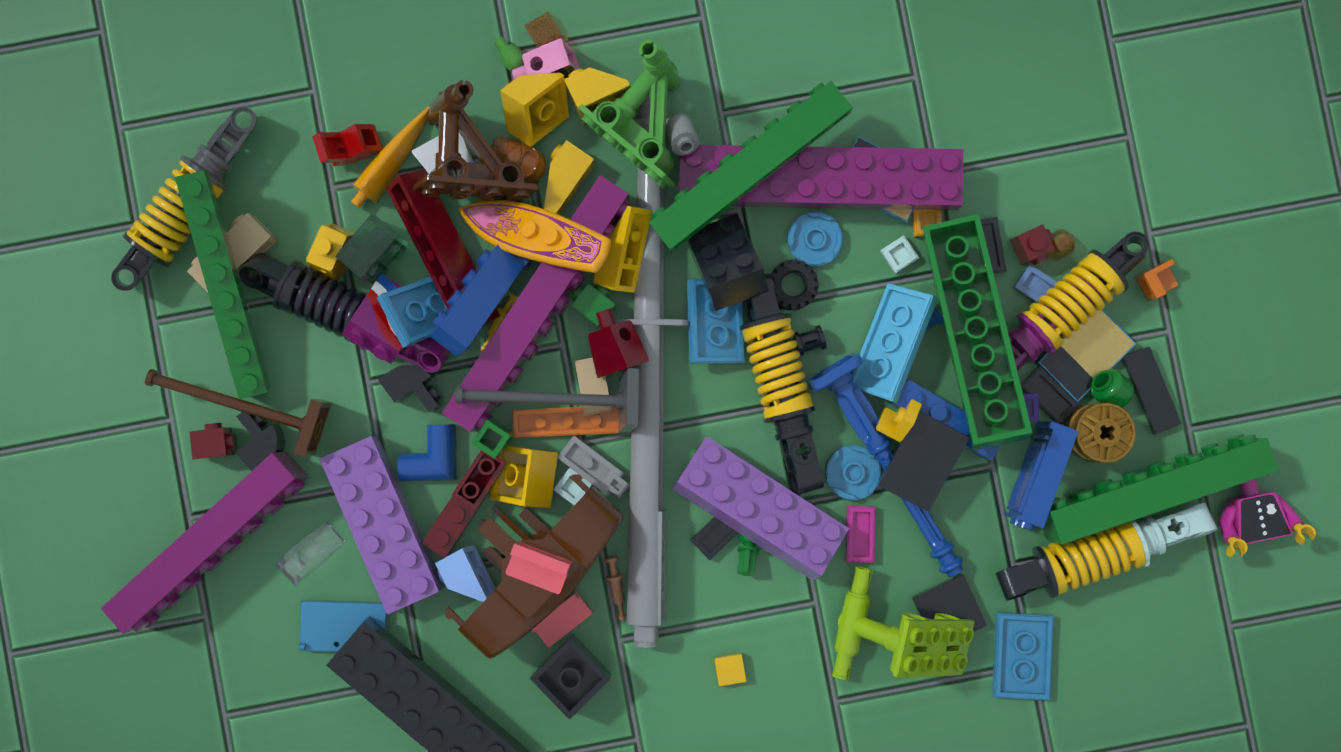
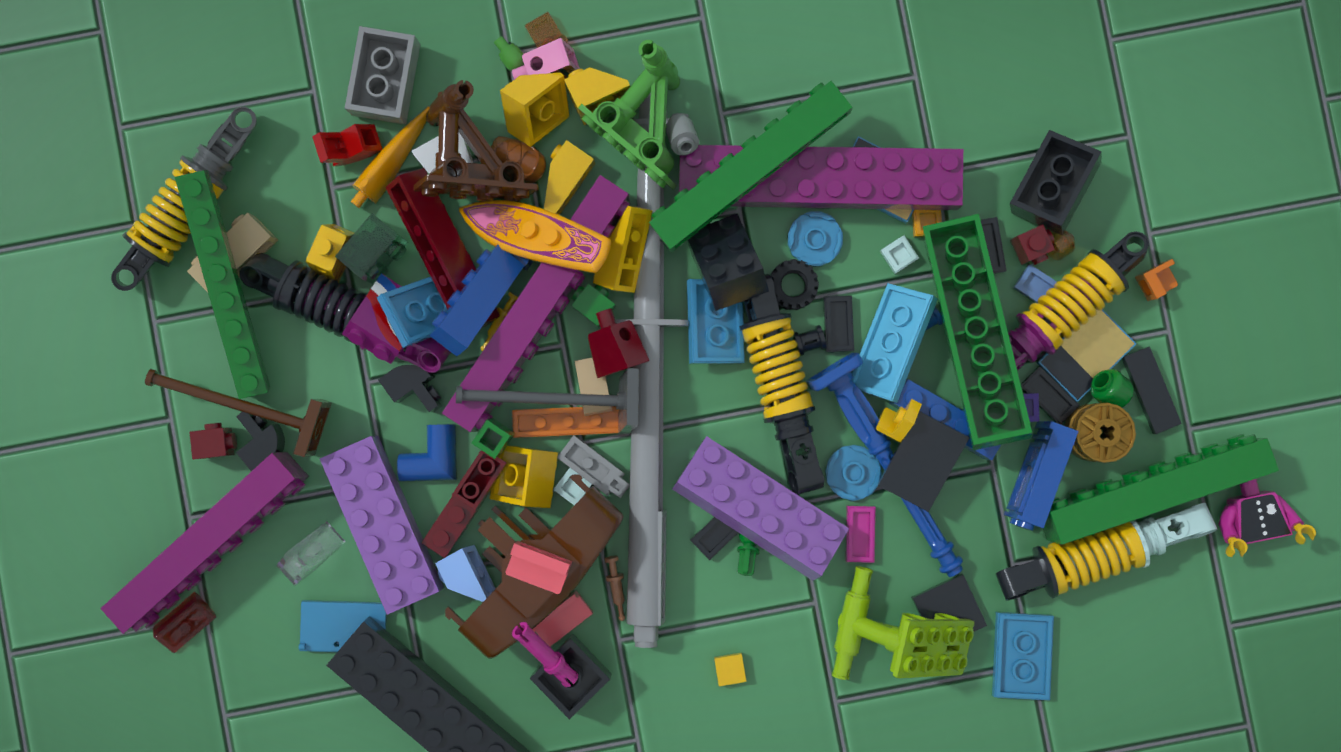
none -> clear red slope [153,592,216,653]
none -> light grey brick [344,26,421,125]
none -> dark pink pin [512,622,578,687]
none -> black tile [823,295,854,352]
none -> black brick [1010,130,1102,236]

